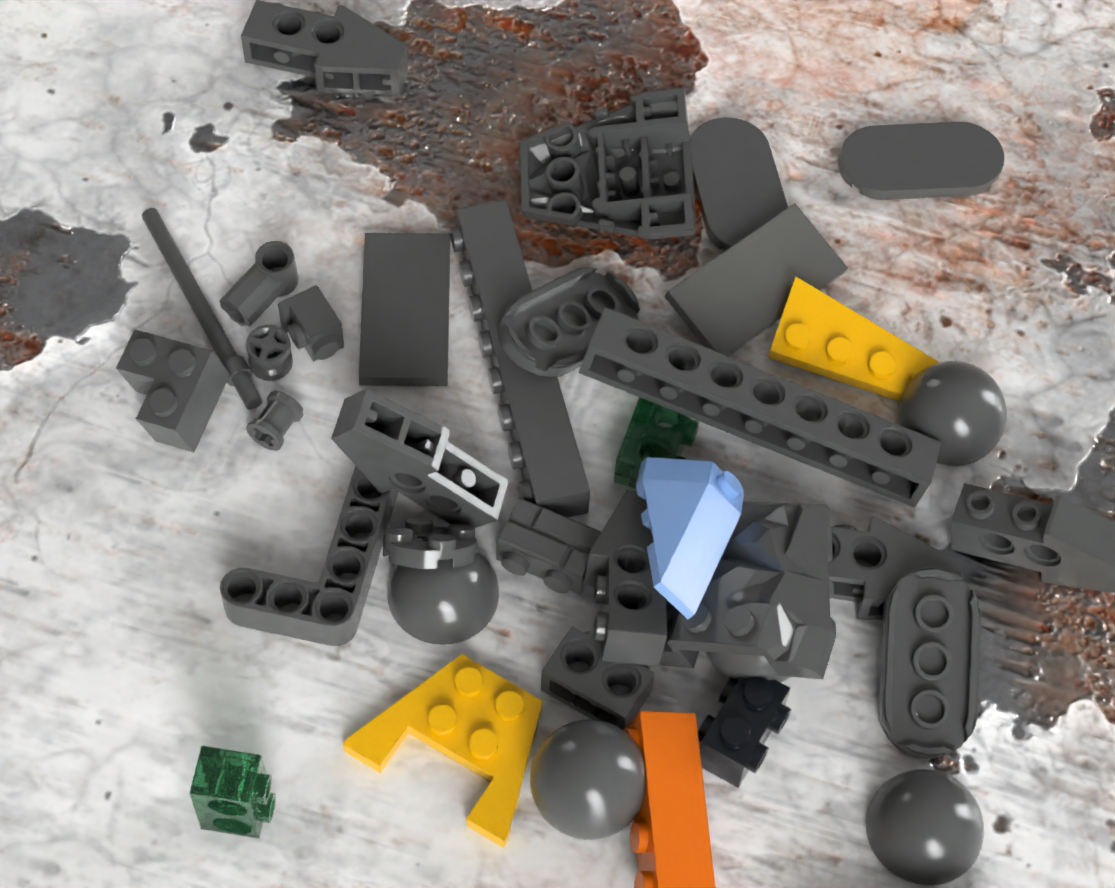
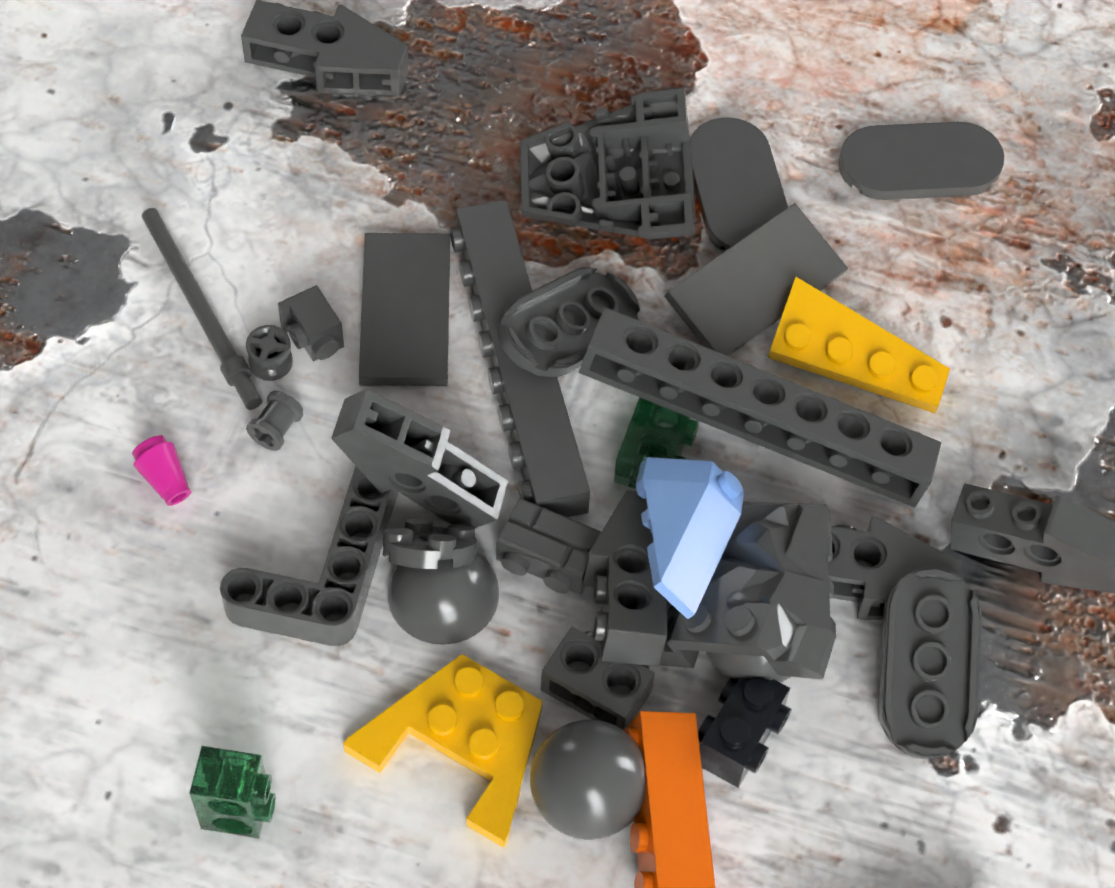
dark grey brick [116,329,230,452] -> none
dark grey piece [219,241,298,327] -> none
dark grey piece [866,769,984,885] -> none
dark grey piece [899,361,1007,466] -> none
none -> dark pink cone [132,435,191,506]

